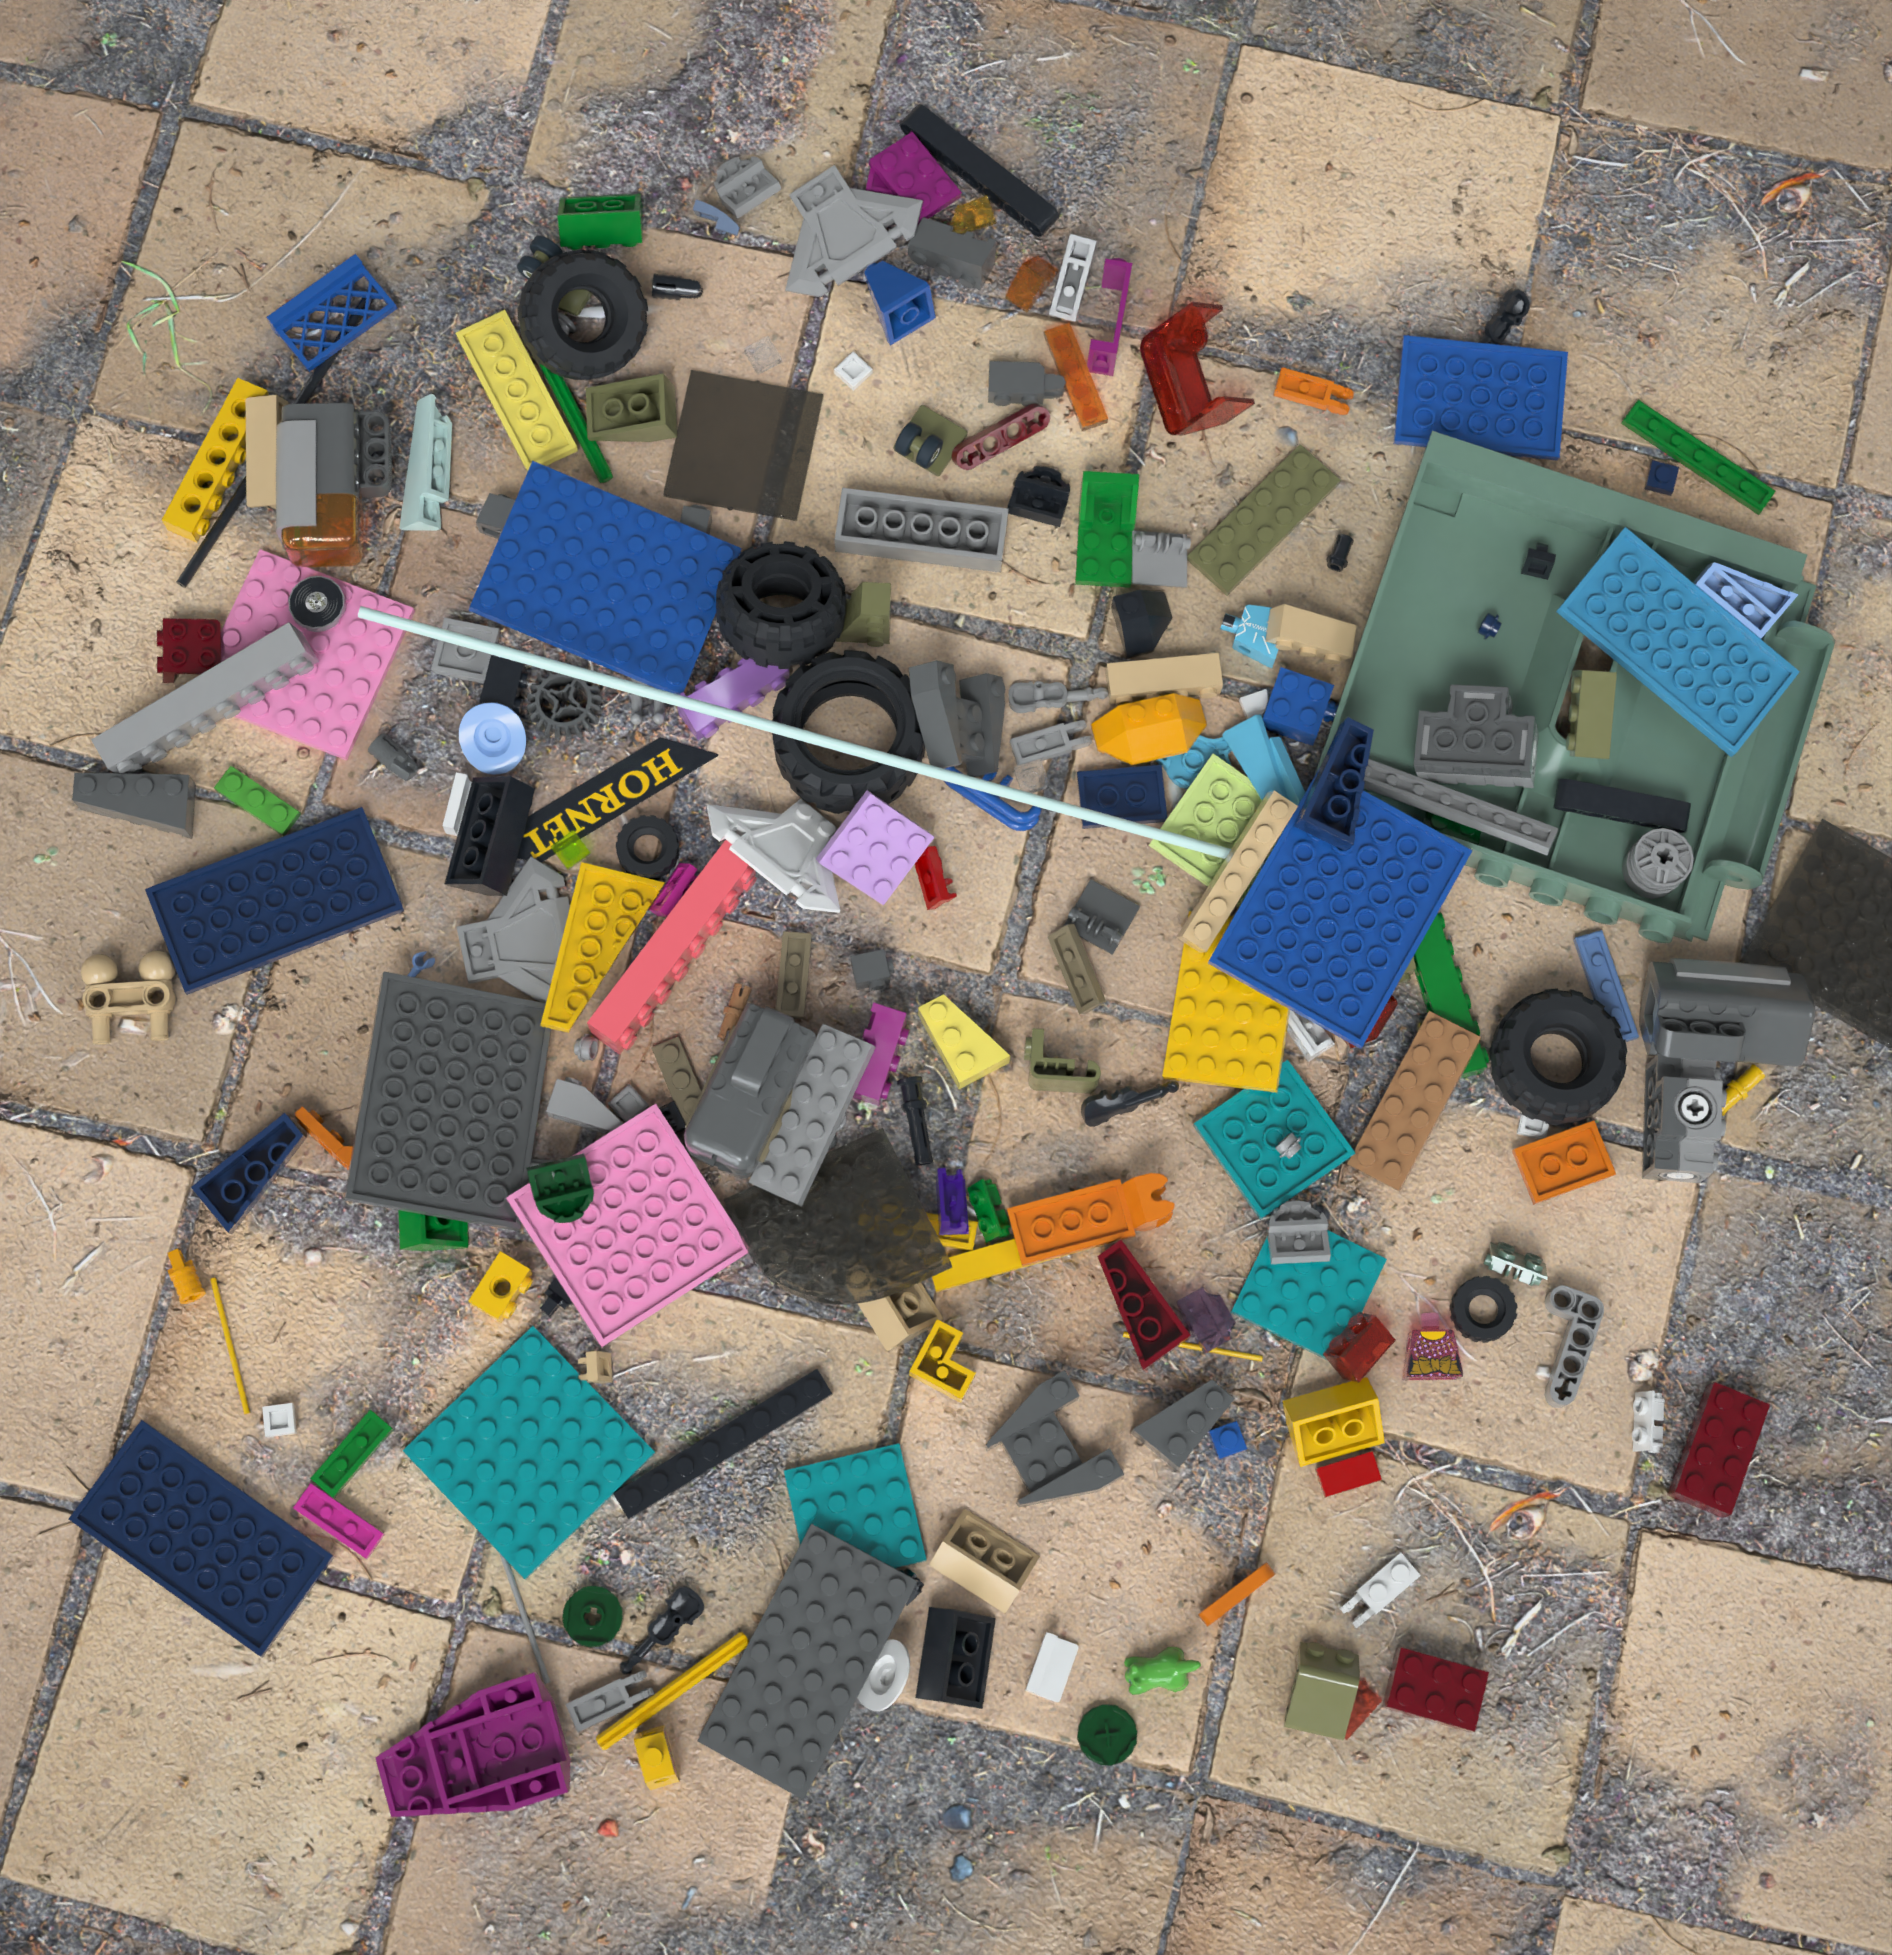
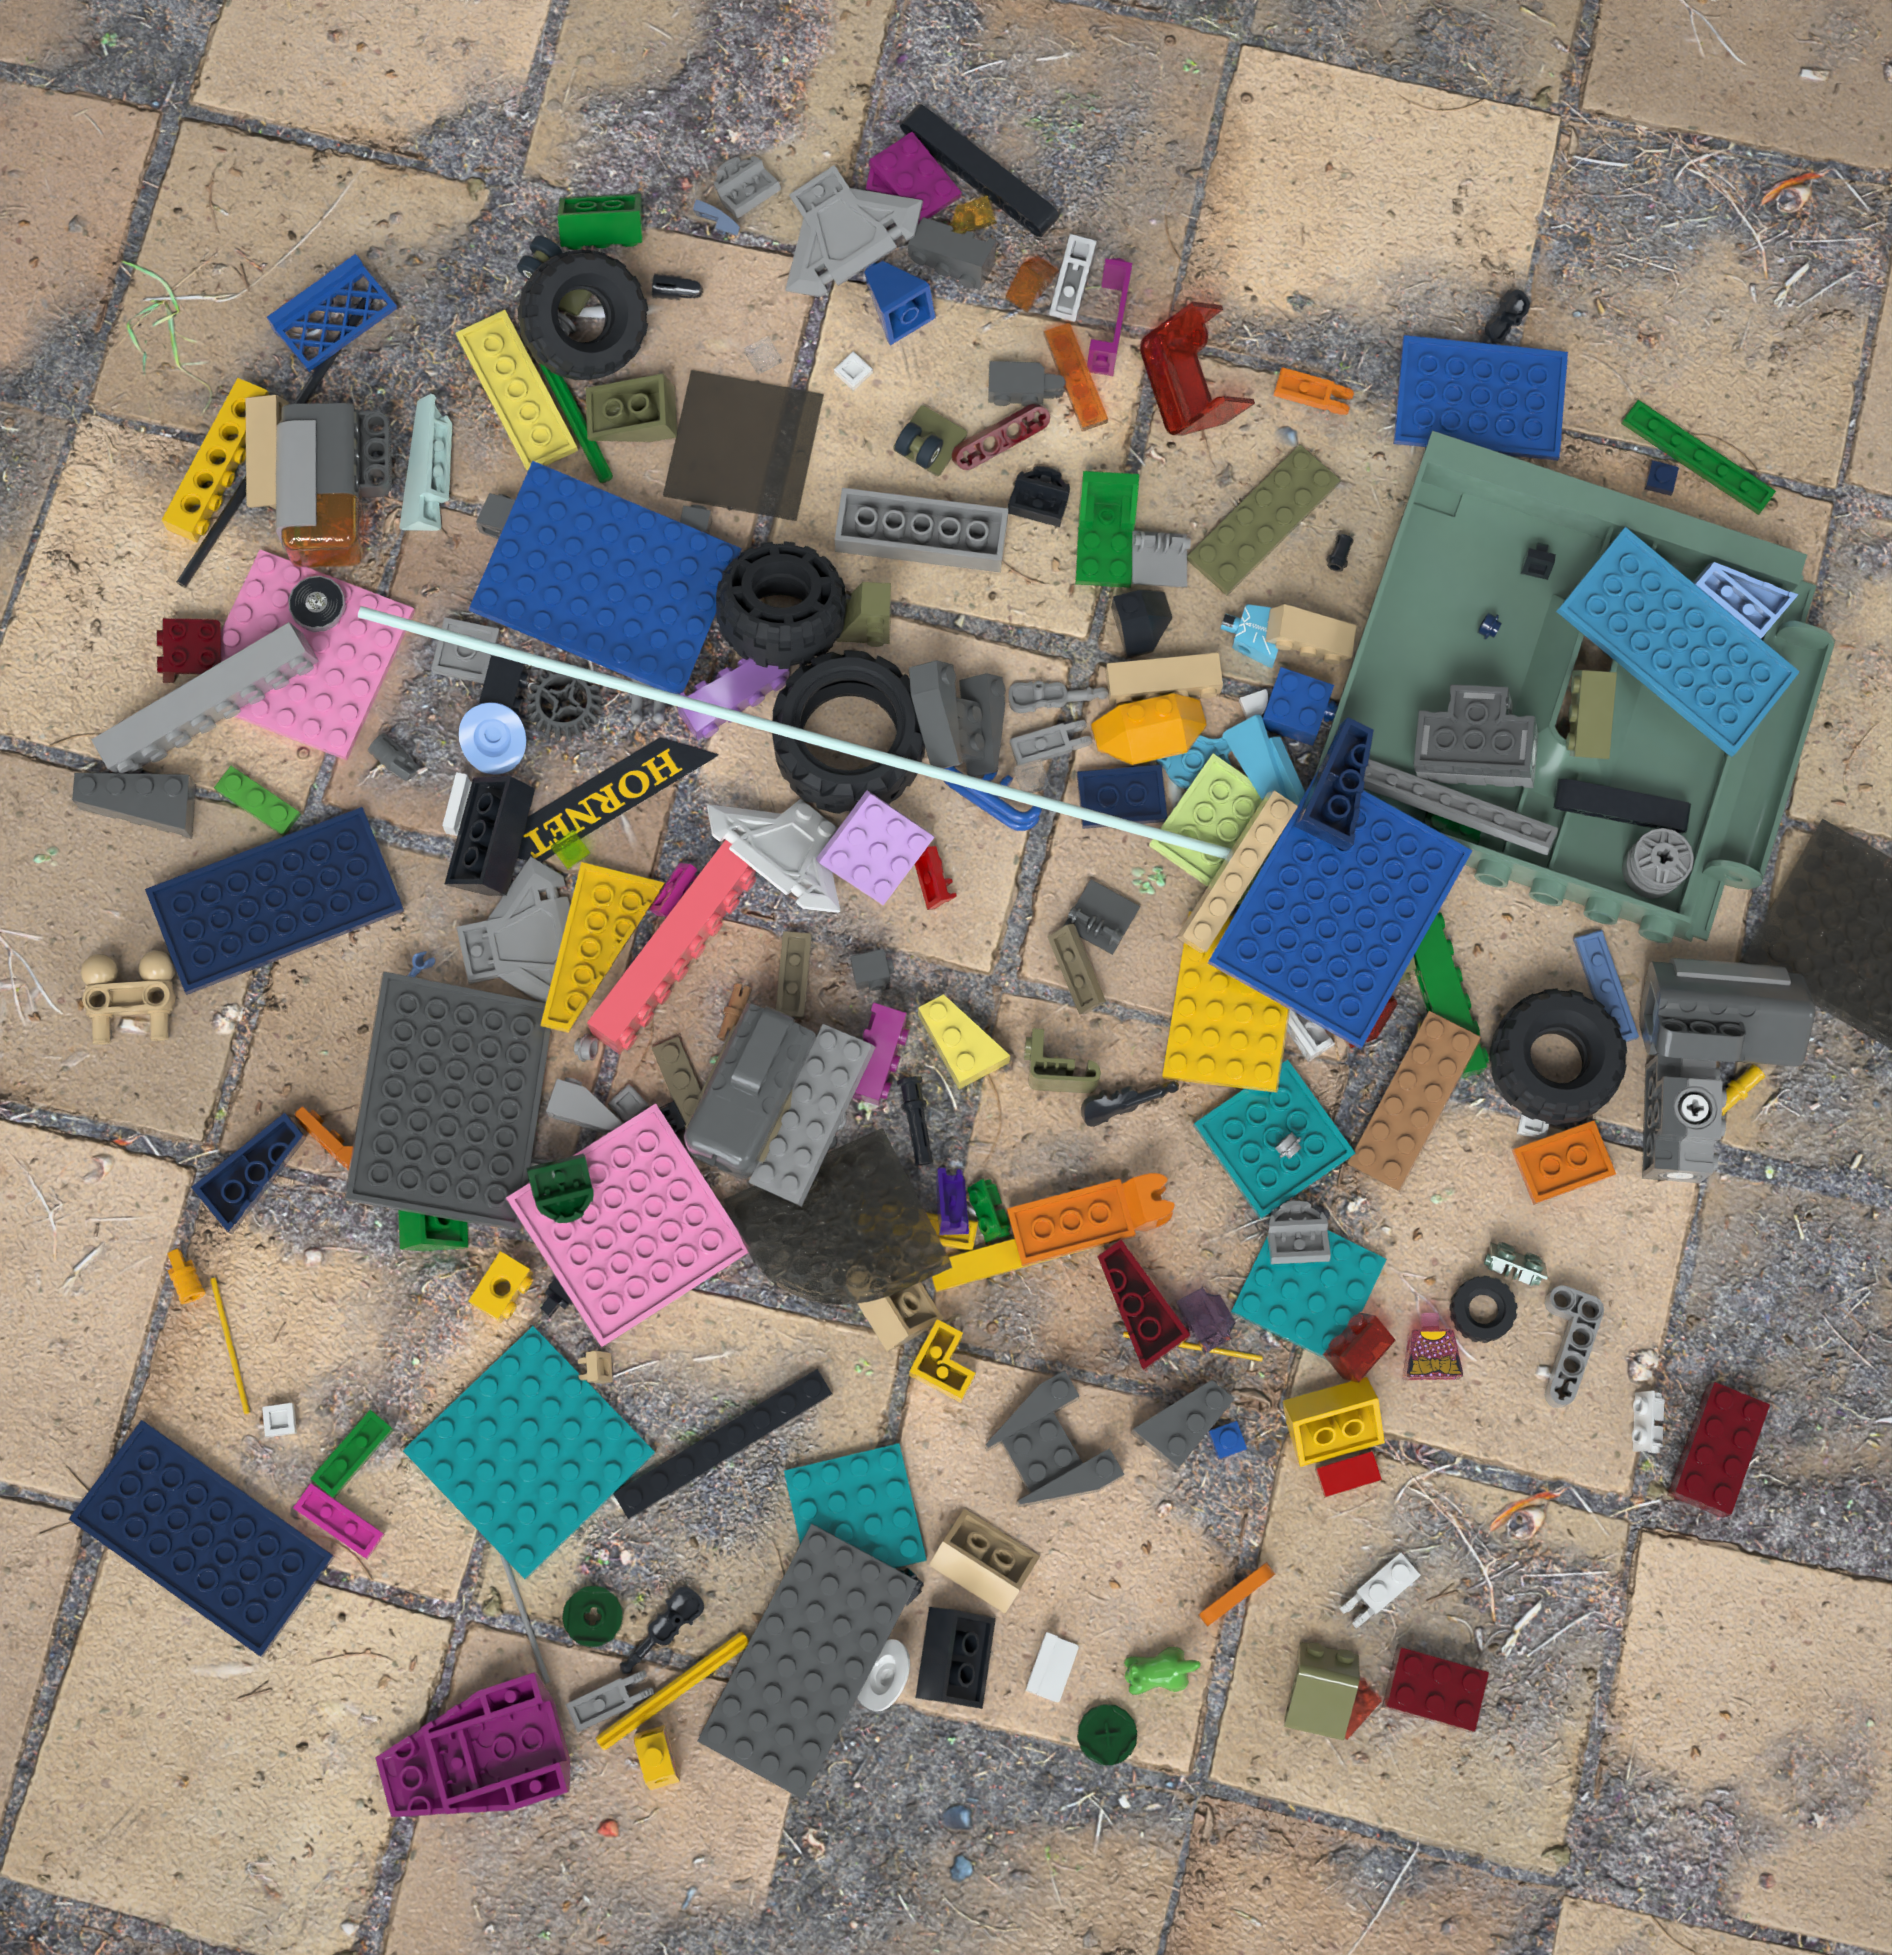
black tyre [616,815,680,880] -> none

